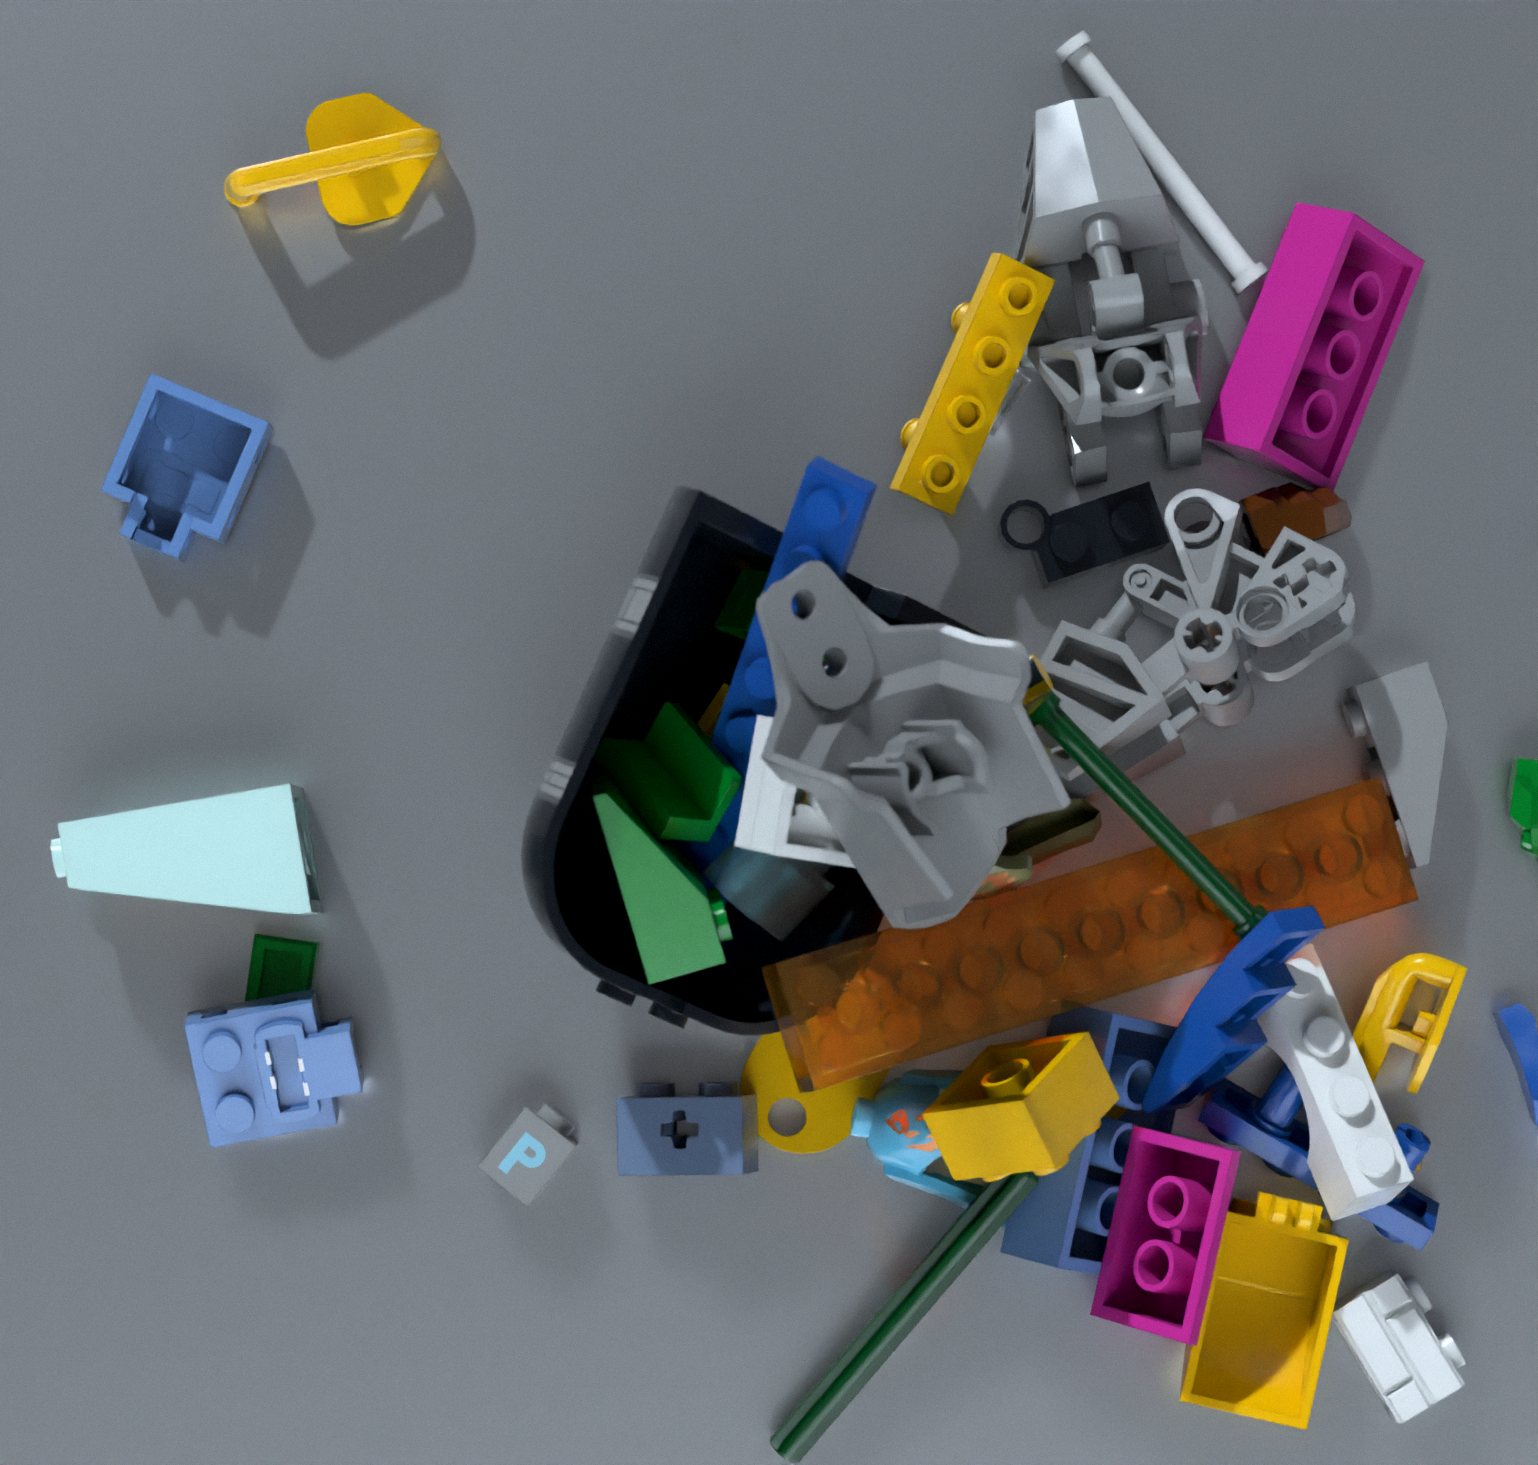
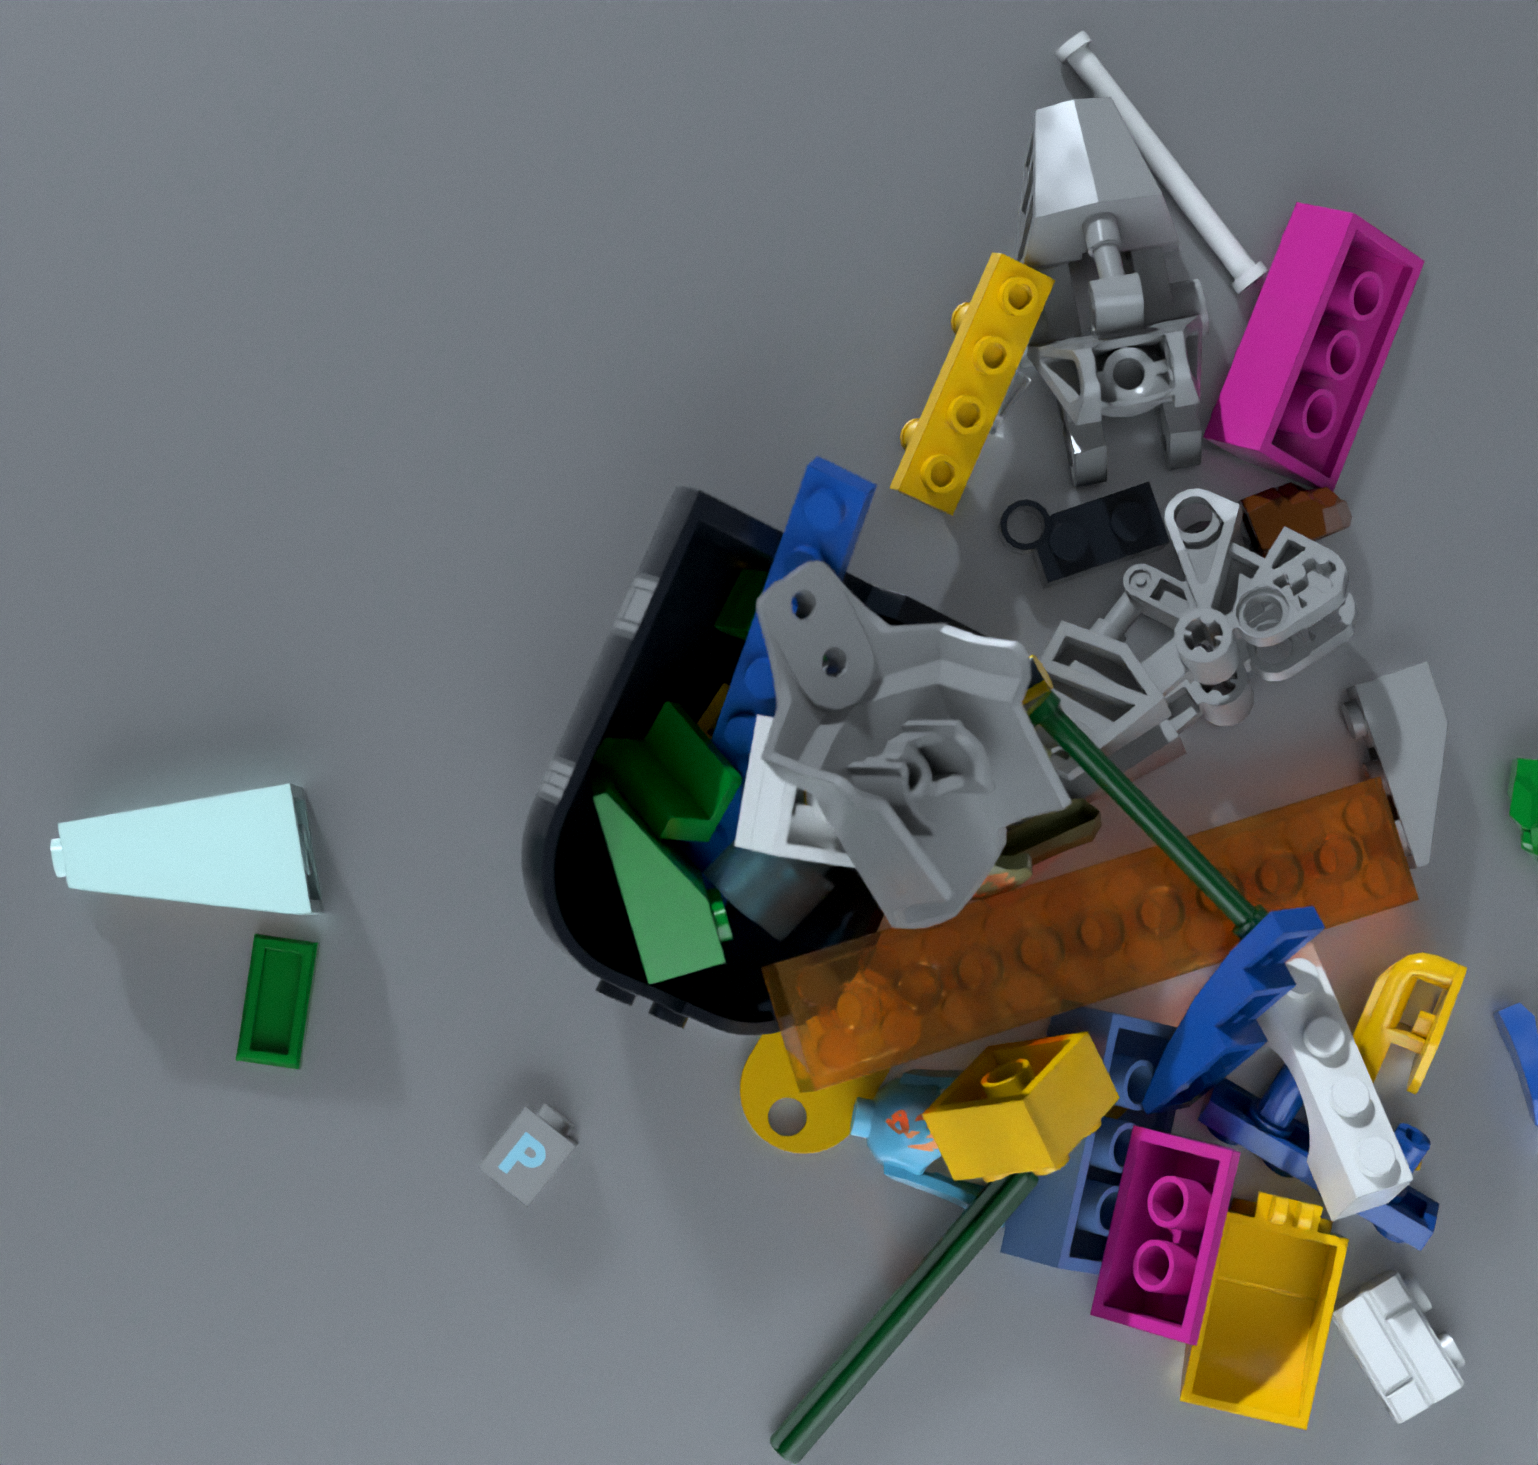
medium blue piece [100,373,274,563] -> none
medium blue piece [184,989,364,1148] -> none
yellow piece [224,93,442,226] -> none
sand blue brick [616,1082,759,1176] -> none

